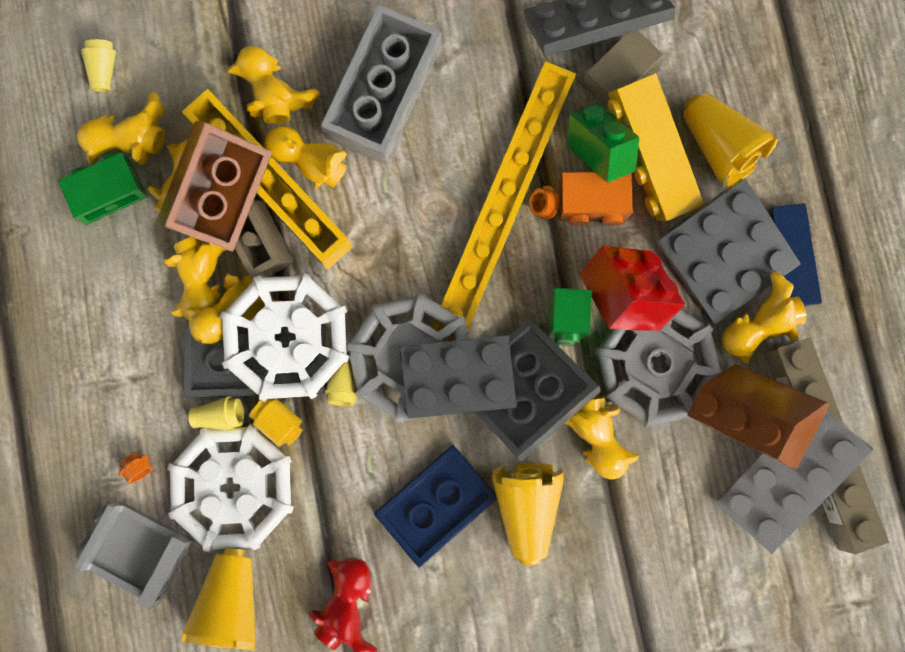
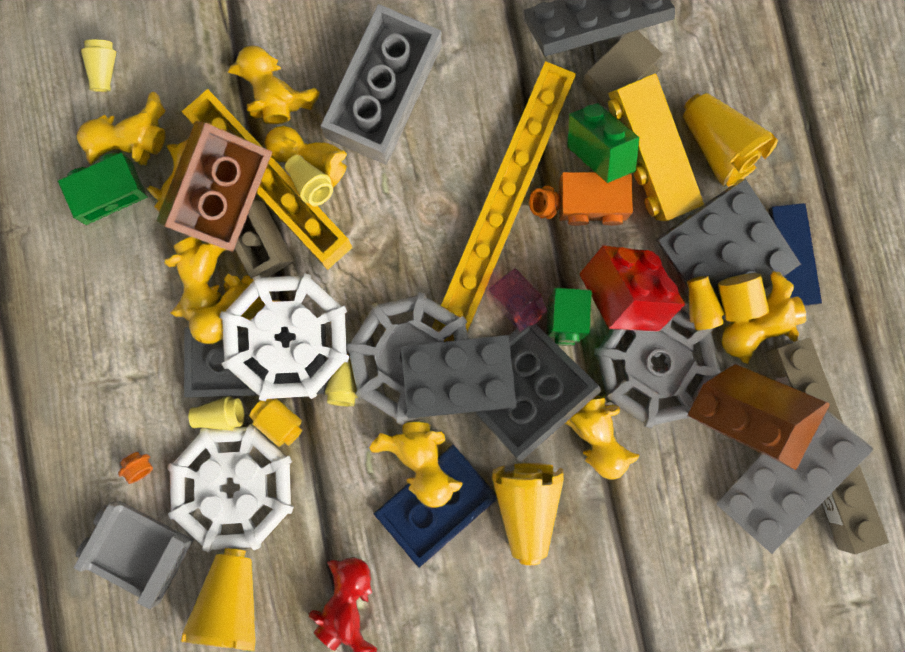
none -> light yellow cone [285,155,333,206]
none -> yellow animal [369,422,463,508]
none -> clear pink brick [488,268,547,332]
none -> yellow cone [687,276,725,330]
none -> yellow piece [718,273,769,322]

